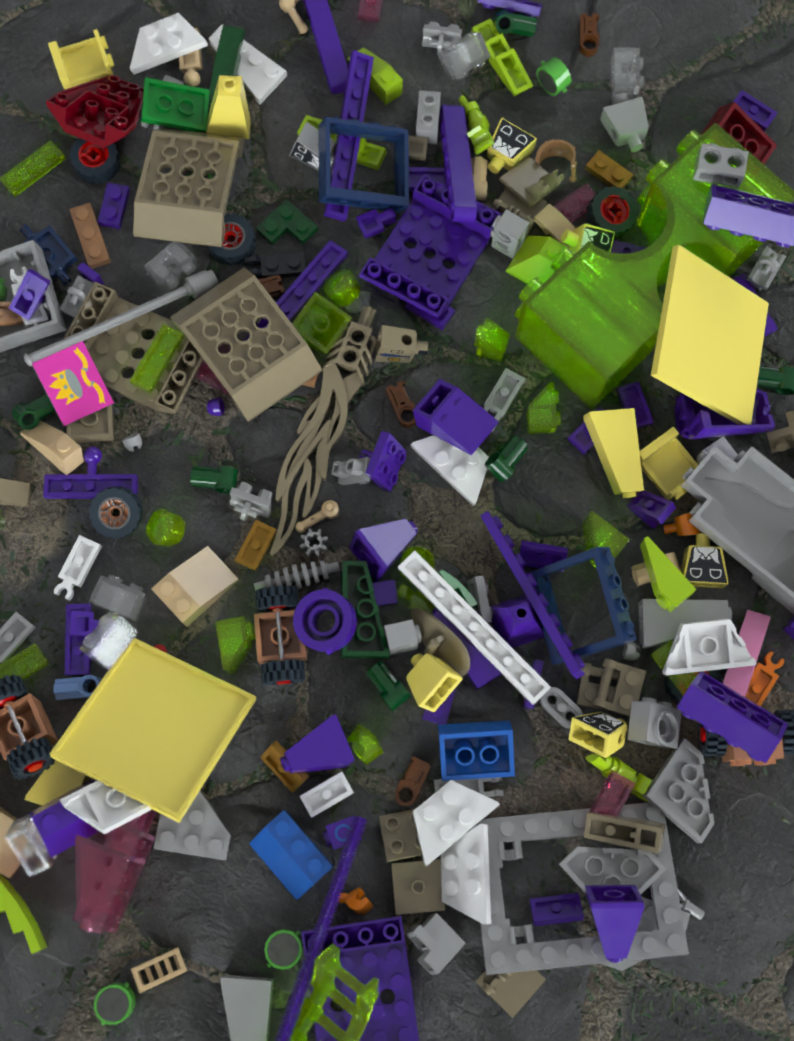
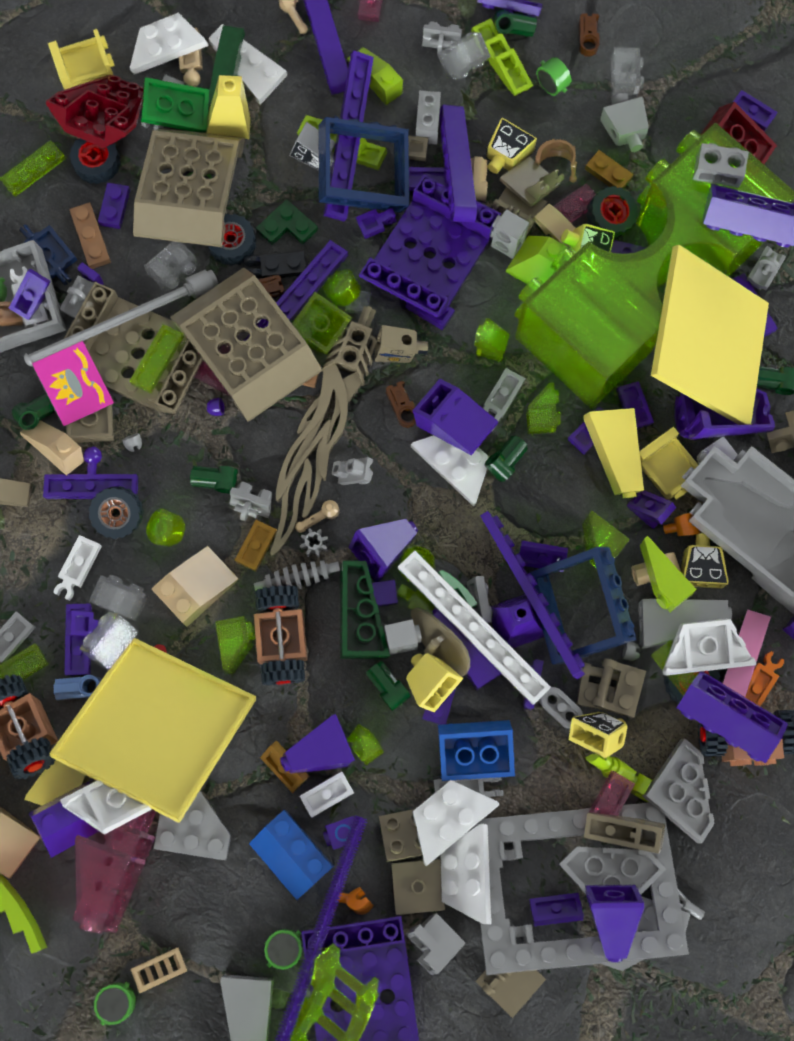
clear brick [4,815,57,877] -> none
dark purple piece [293,588,357,655] -> none
dark purple plate [359,431,406,492] -> none
reddish brown piece [395,757,430,806] -> none
lime piece [459,95,494,155] -> none
light grey brick [627,697,681,749] -> none

